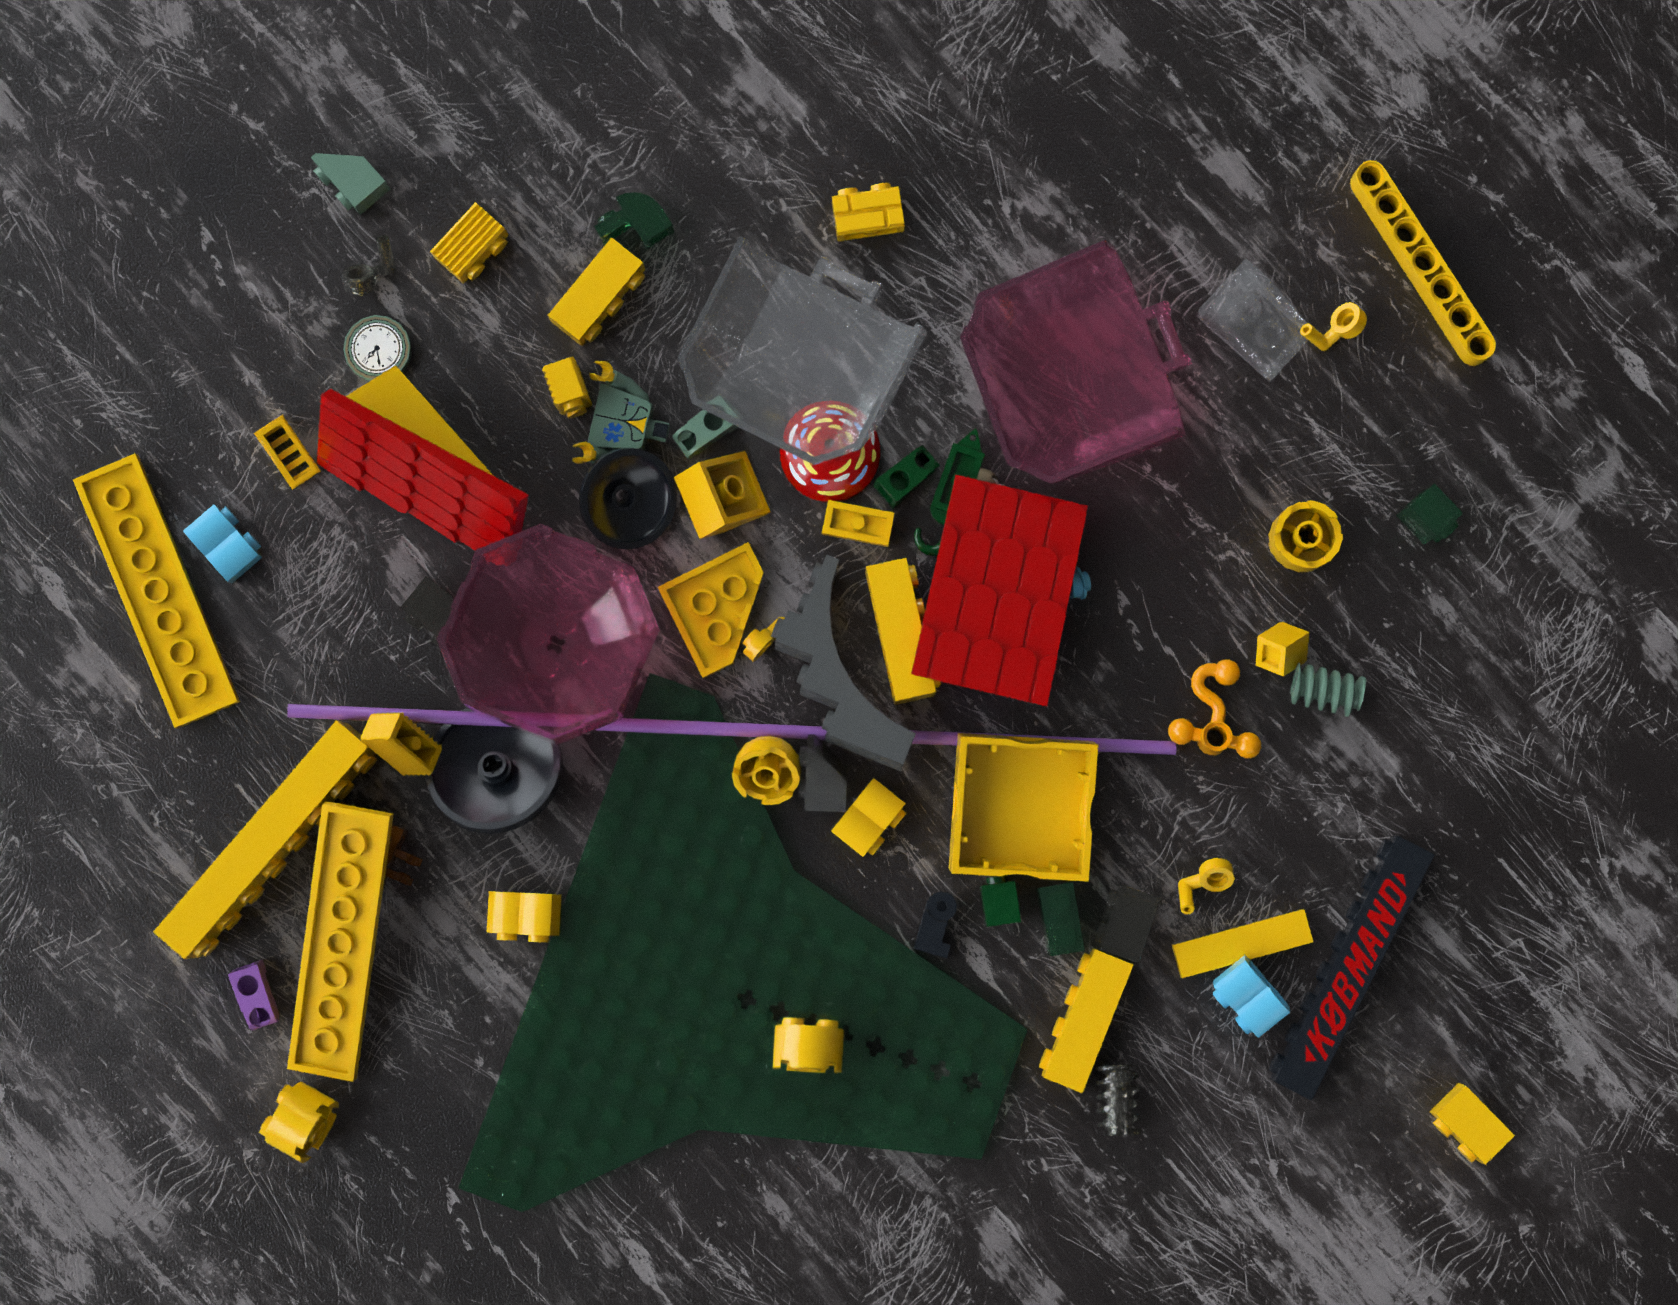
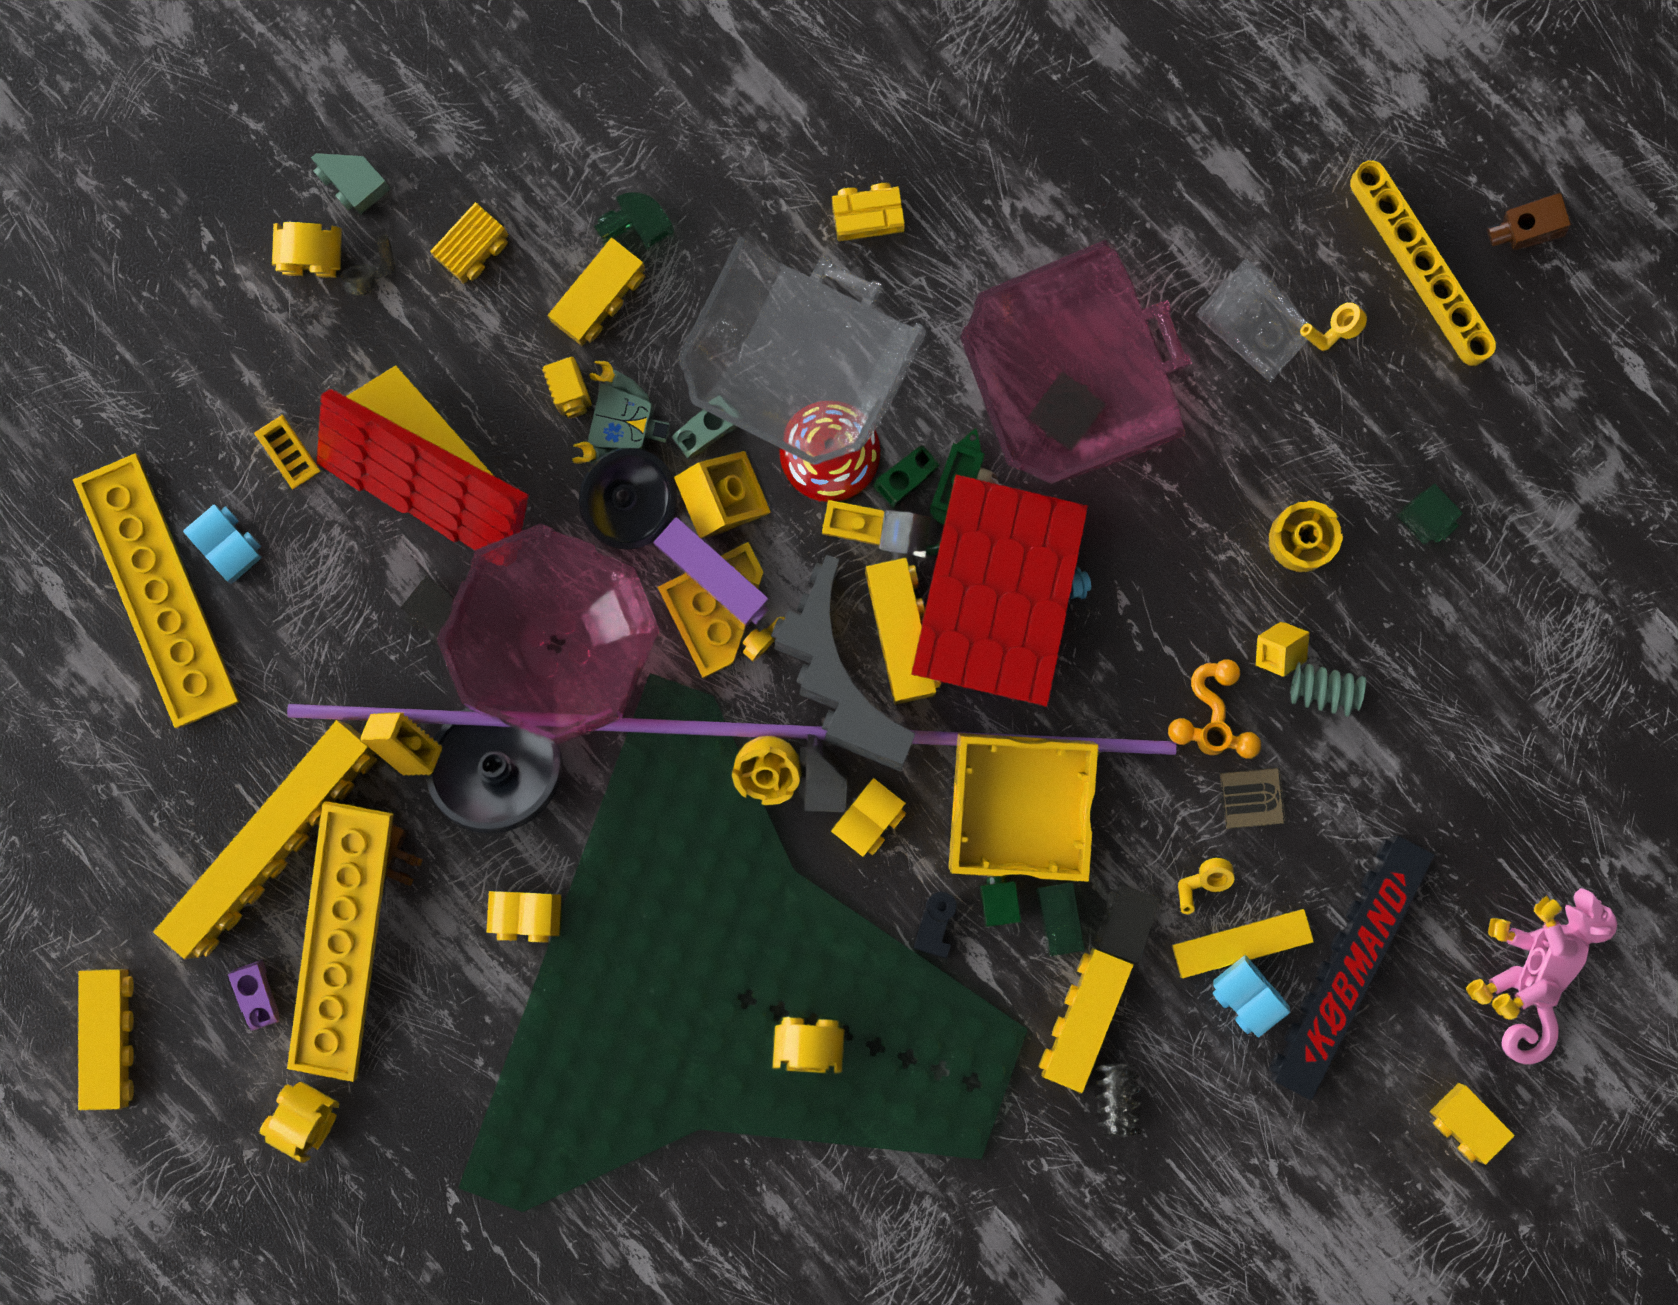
tile [343,315,412,382] -> none
none -> yellow brick [78,969,134,1110]
none -> yellow brick [272,222,342,278]
none -> medium lavender brick [654,517,769,627]
none -> clear smoke brick [879,510,931,562]
none -> clear smoke piece [1027,371,1107,452]
none -> clear smoke piece [1219,768,1286,829]
none -> bright pink animal [1466,888,1618,1065]
none -> reddish brown torso [1487,193,1571,250]

